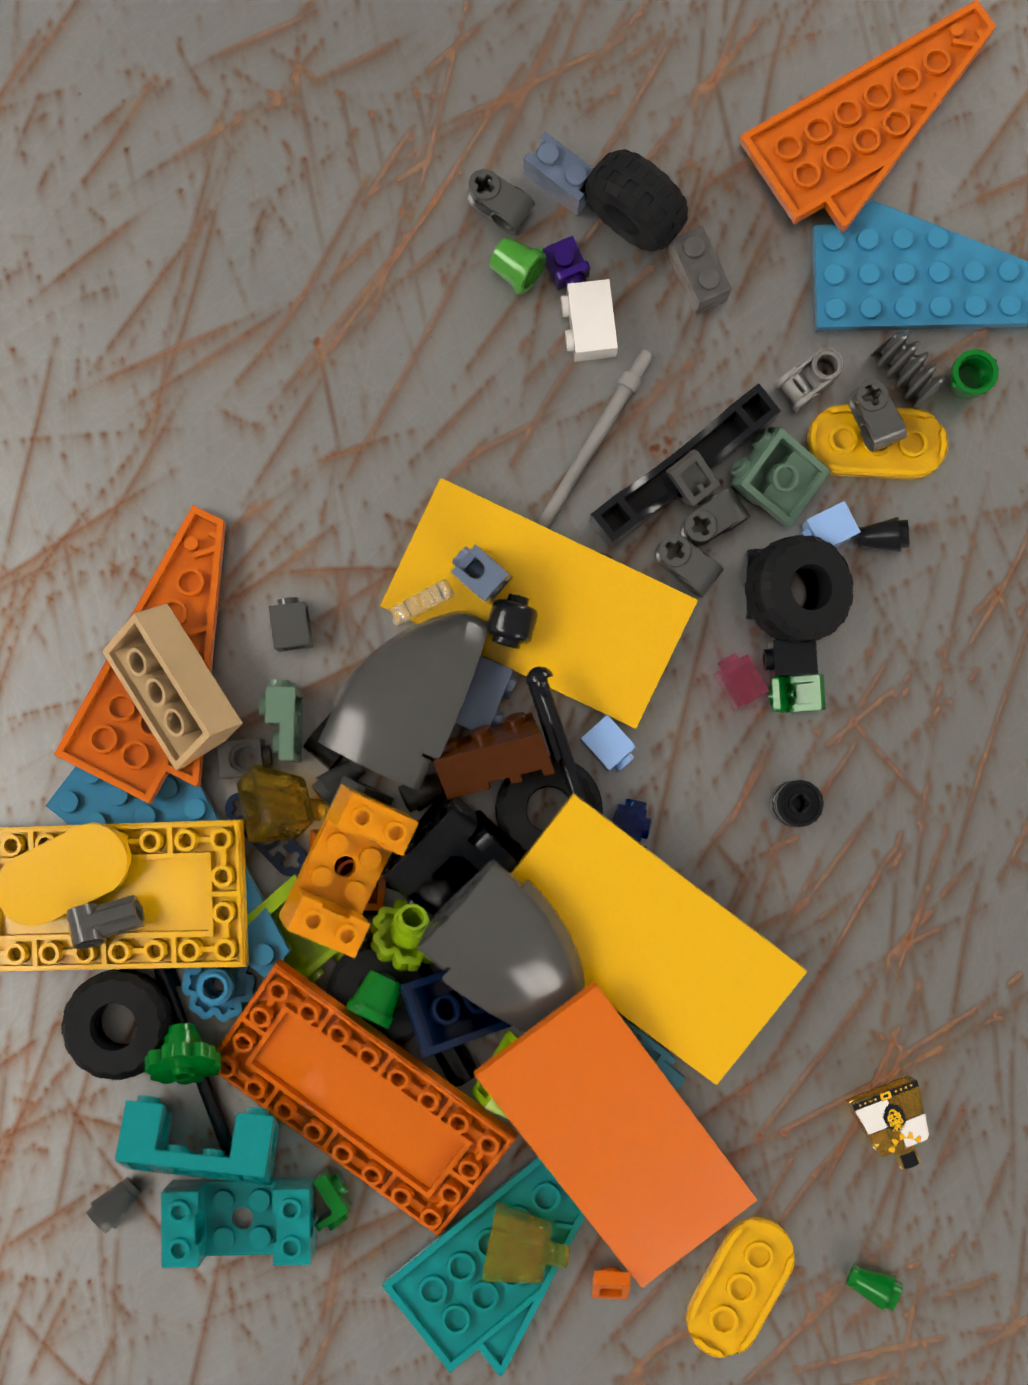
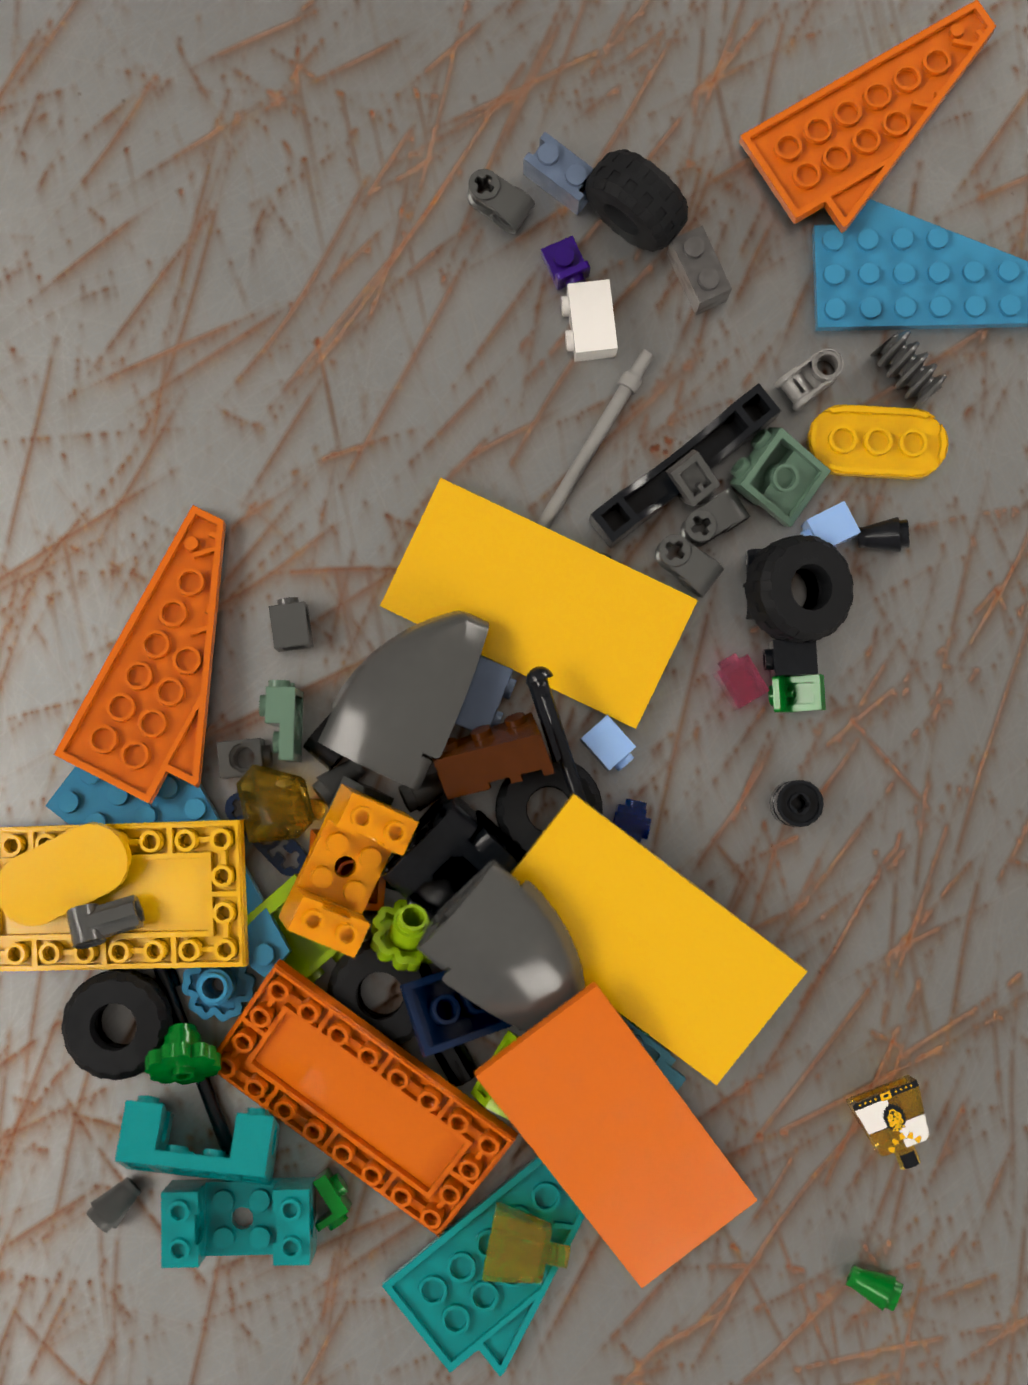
tan slope [102,604,243,771] -> none
green piece [345,970,401,1029] -> none
clear beam [387,579,455,627] -> none
sand blue brick [451,545,513,604] -> none
black head [487,593,538,649] -> none
bright green piece [489,237,546,294] -> none
orange plate [591,1267,630,1300] -> none
yellow tile [686,1217,795,1358] -> none
dark grey piece [848,379,907,452] -> none
green piece [948,349,999,399] -> none

